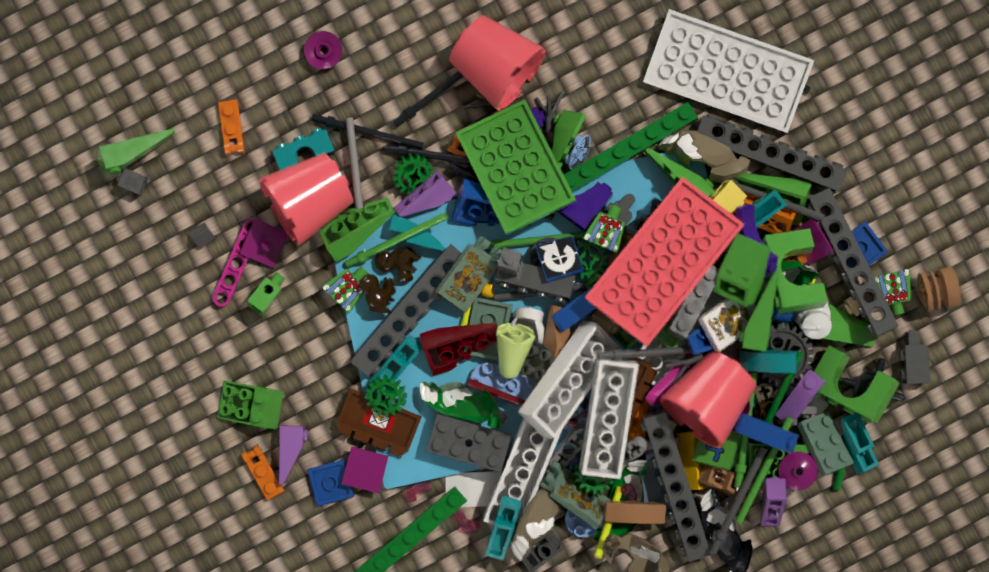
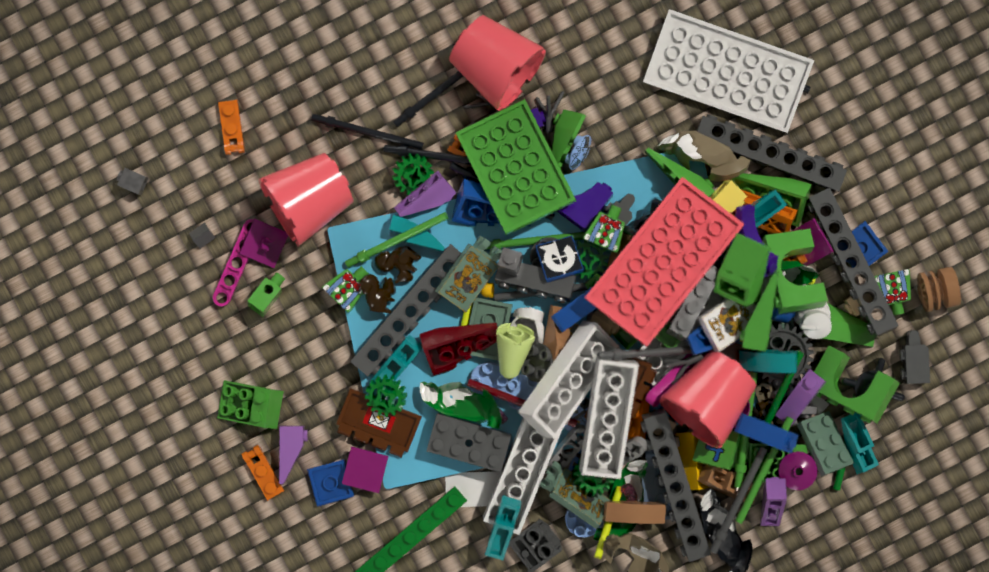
bright green wedge [96,128,175,175] -> none
teal arch [272,128,335,170] -> none
magenta dish [304,31,342,69] -> none
bright green wedge [319,198,395,262] -> none
light grey bar [346,117,363,210] -> none
clear pink arm [405,481,432,502] -> none
clear pink arm [454,510,480,533] -> none
dark tan animal [510,474,563,561] -> none
green plate [564,102,698,193] -> none
dark grey bar [713,179,825,222] -> none

